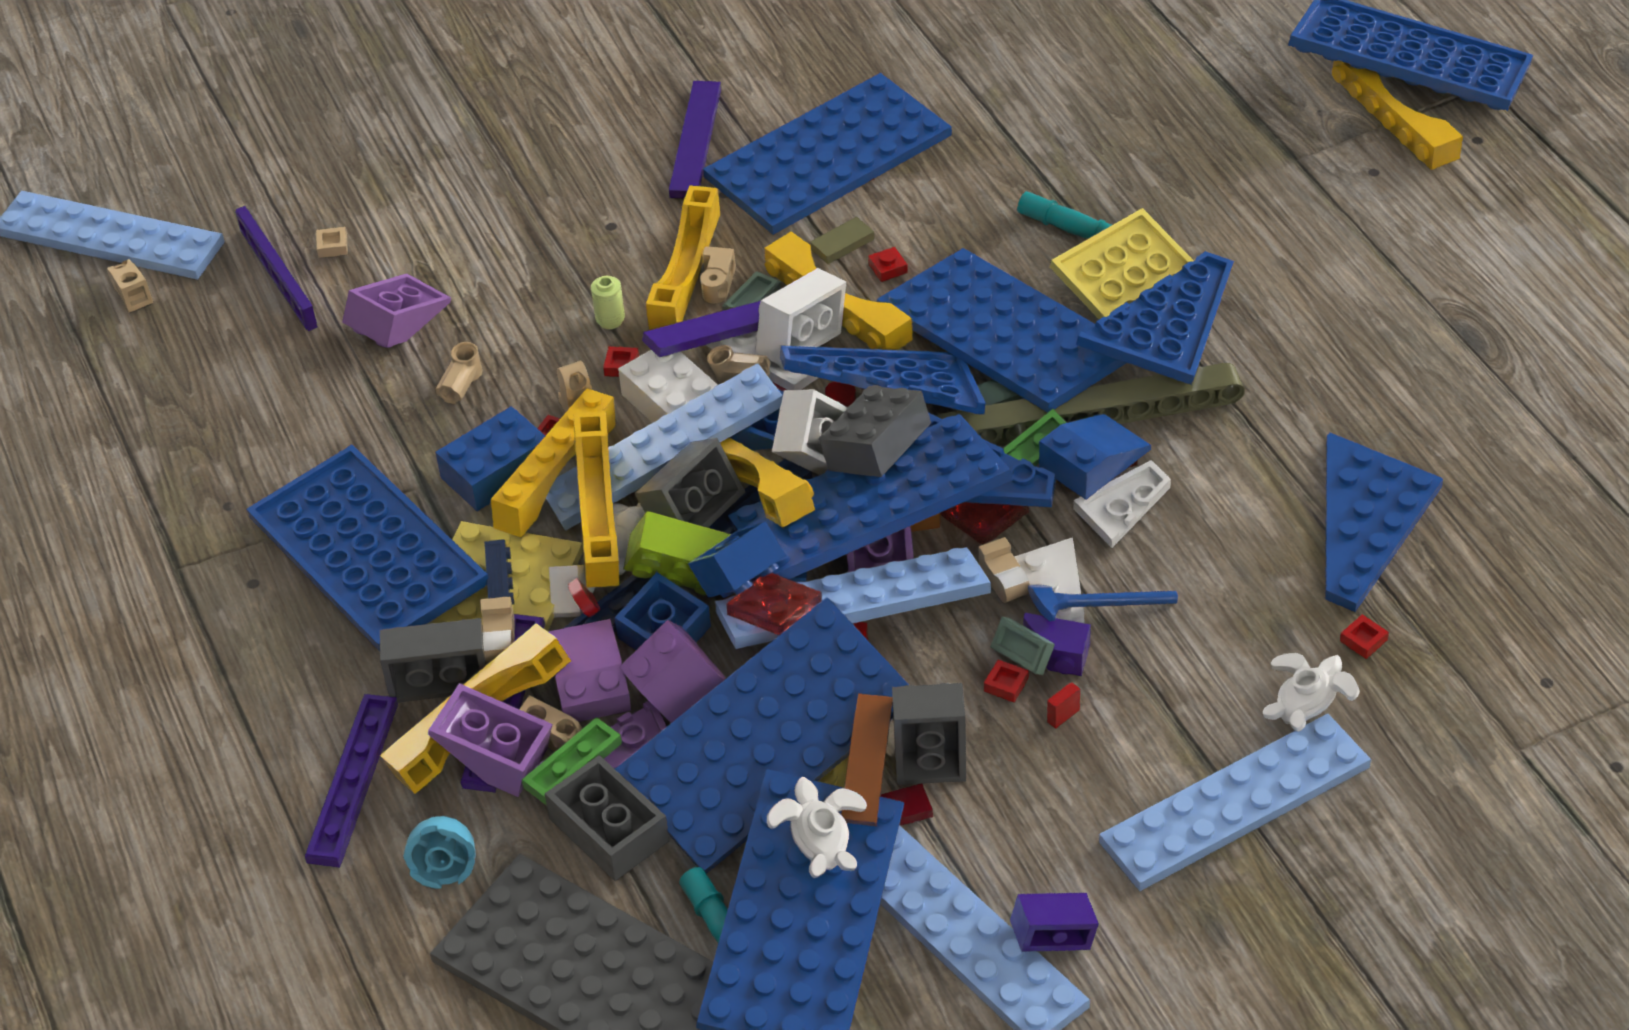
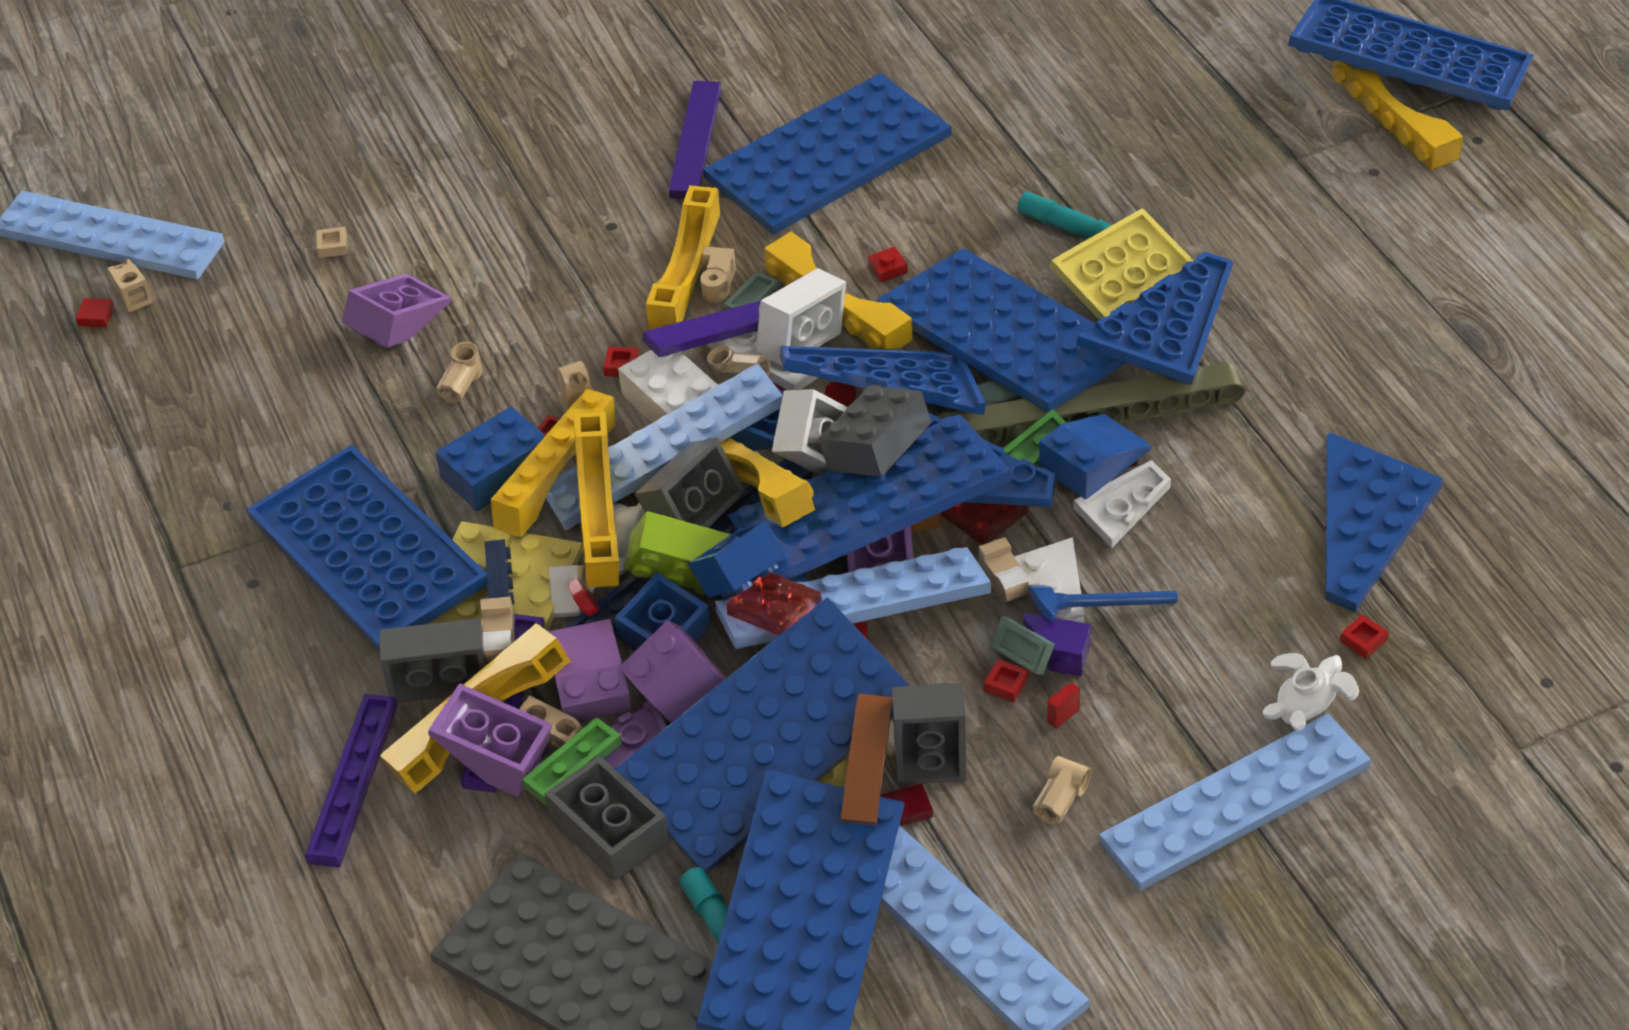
dark purple tile [235,206,318,331] -> none
medium azure cylinder [403,816,476,889] -> none
yellowish green head [591,276,625,330] -> none
white animal [767,777,867,878] -> none
olive tile [810,217,875,264] -> none
dark purple brick [1010,893,1099,952] -> none
none -> red tile [76,298,114,327]
none -> tan piece [1033,756,1092,826]

